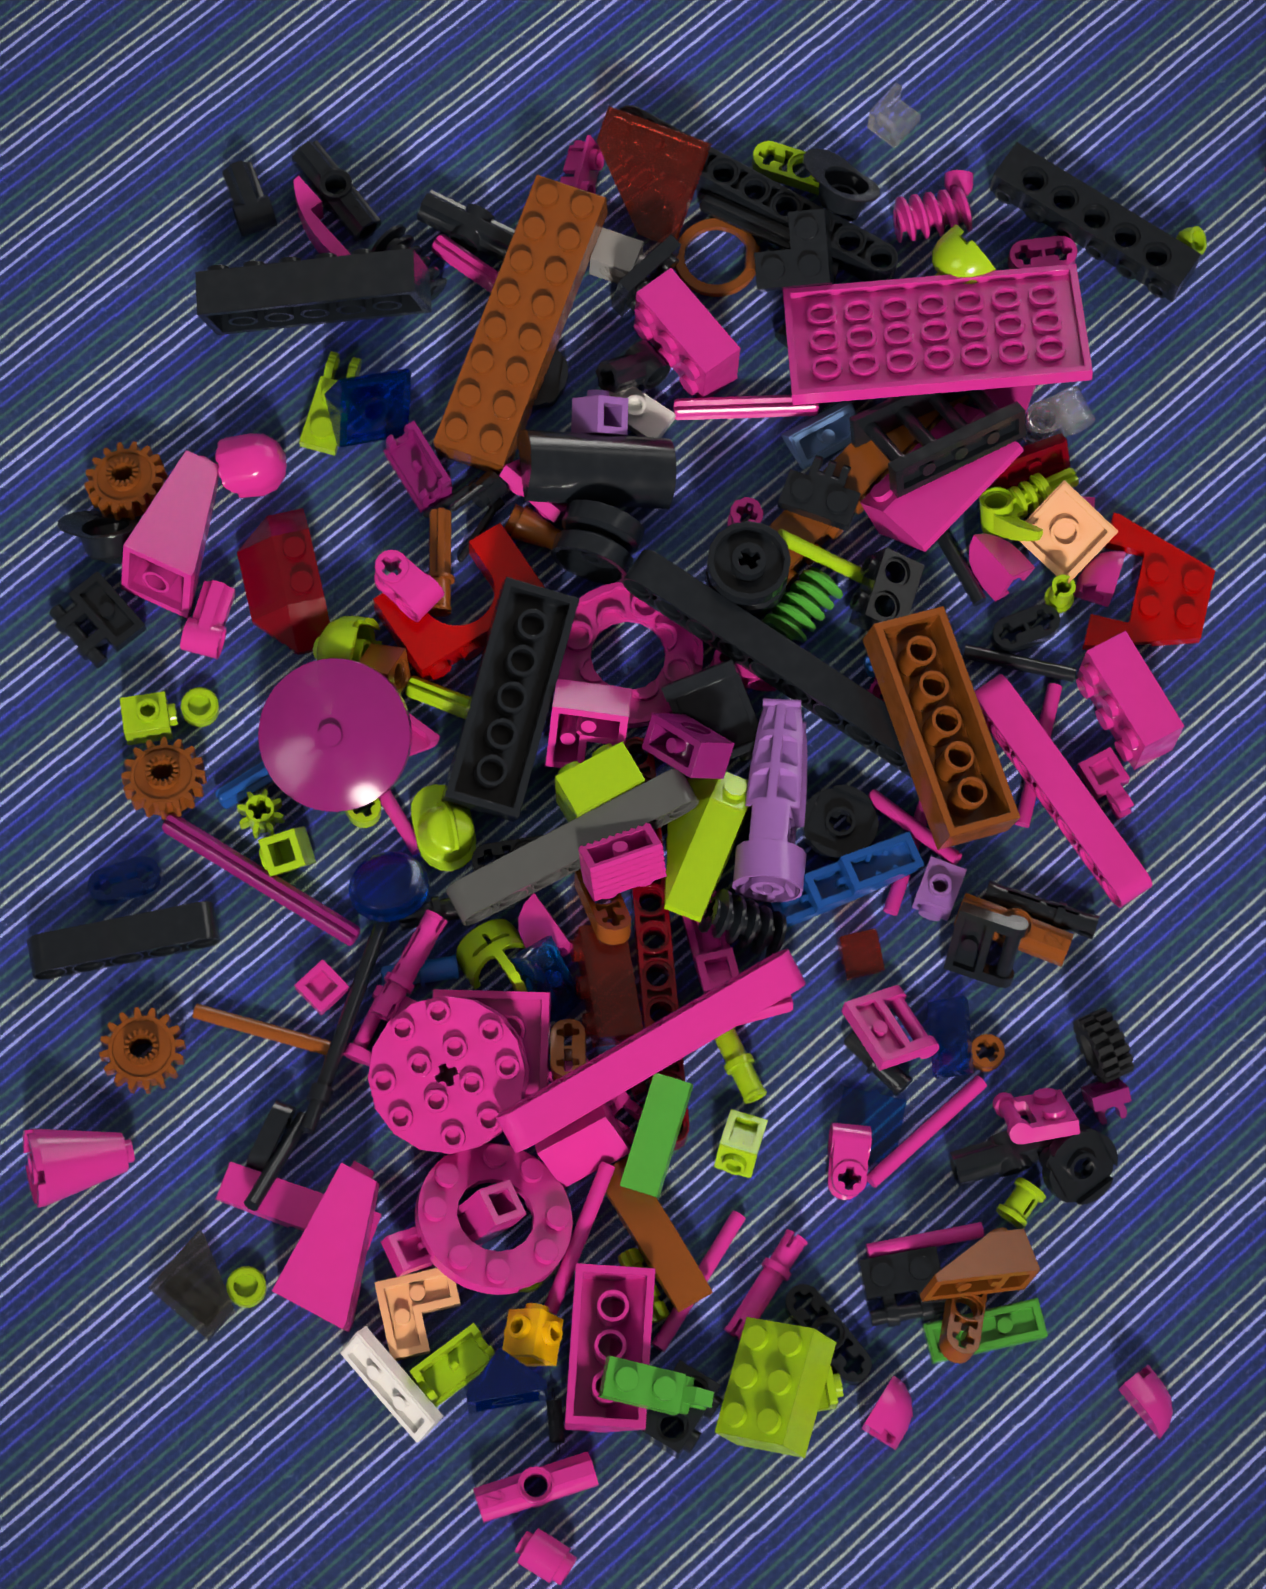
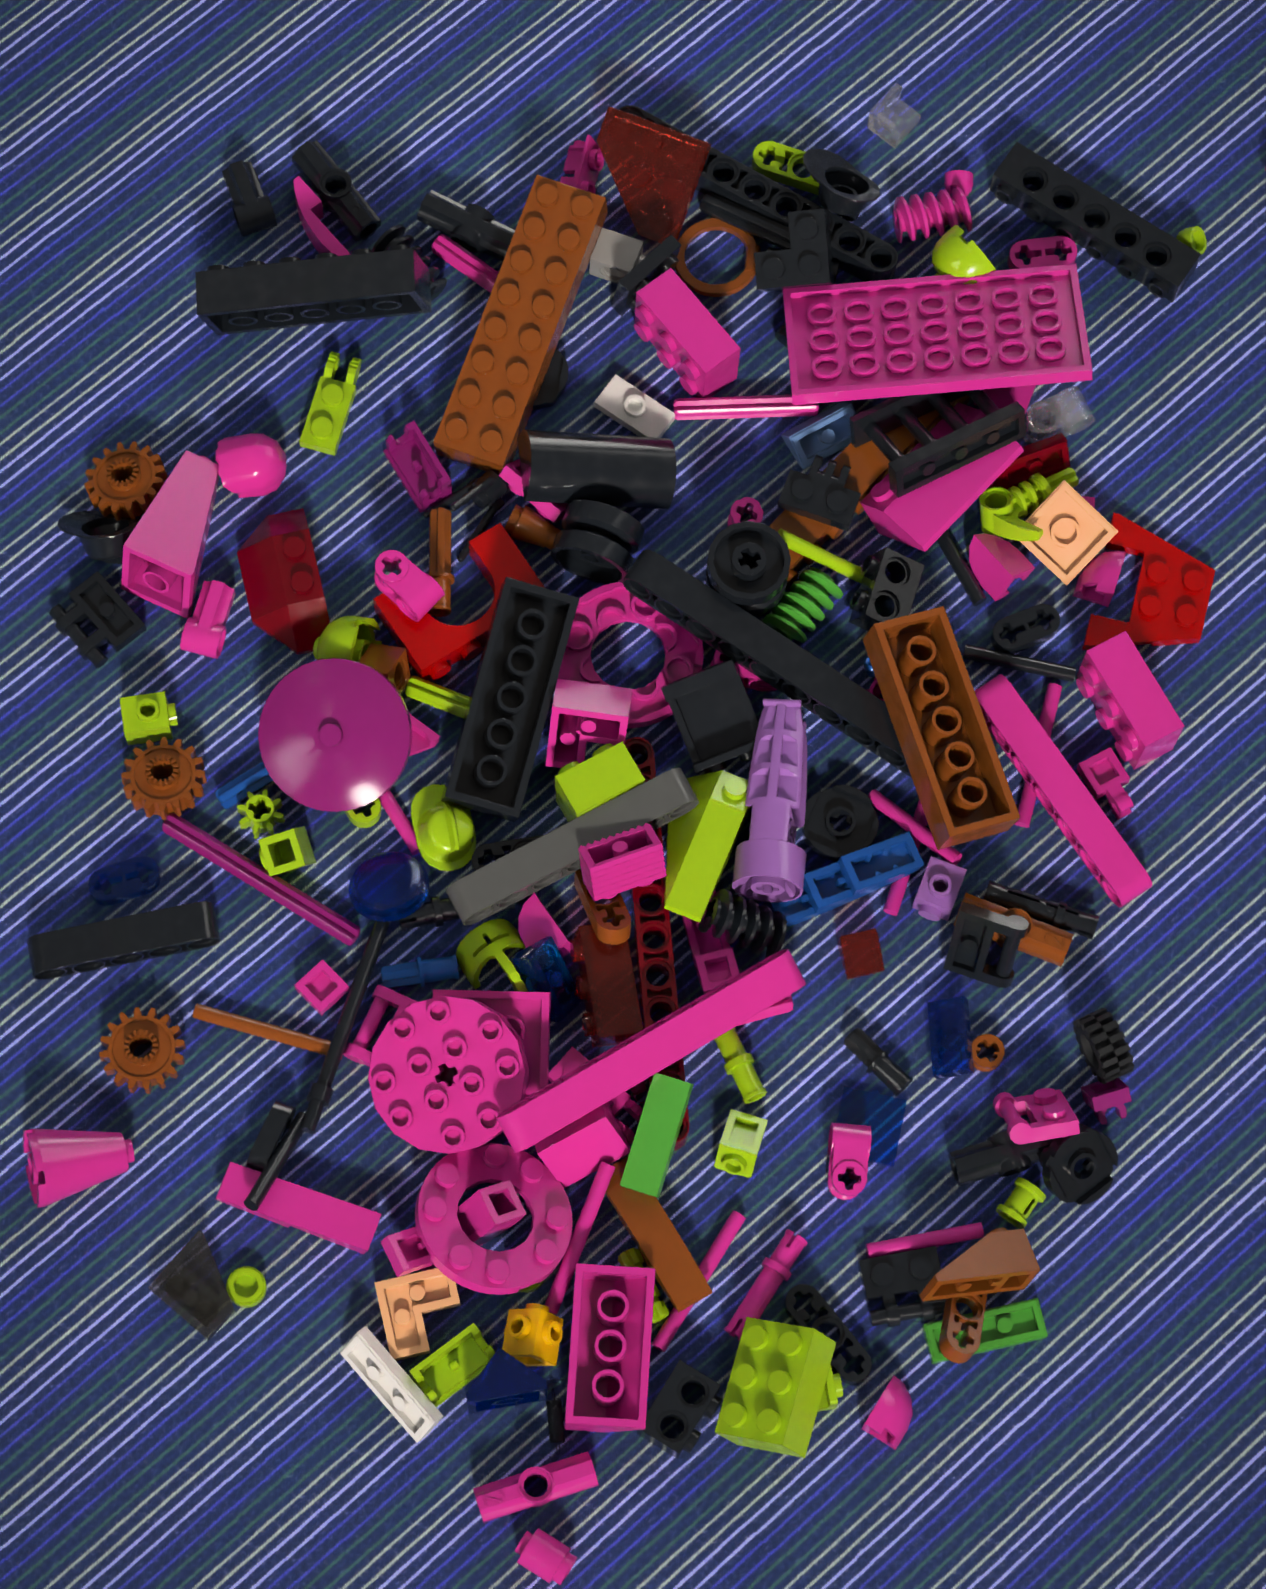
lime tile [181,687,220,727] -> none
dark pink slope [272,1161,380,1333] -> none
clear blue slope [324,368,411,448] -> none
dark pink pin [369,910,448,1022] -> none
dark orange beam [550,1019,587,1081] -> none
medium lavender brick [571,390,628,436] -> none
black piece [596,340,670,393] -> none
bright green hinge [598,1356,714,1416] -> none
magenta brick [642,713,735,779] -> none
dark pink plate [841,985,940,1071] -> none
dark pink bar [867,1075,987,1188] -> none
lime pin [1044,574,1076,613] -> none
dark pink brick [1118,1365,1173,1439] -> none

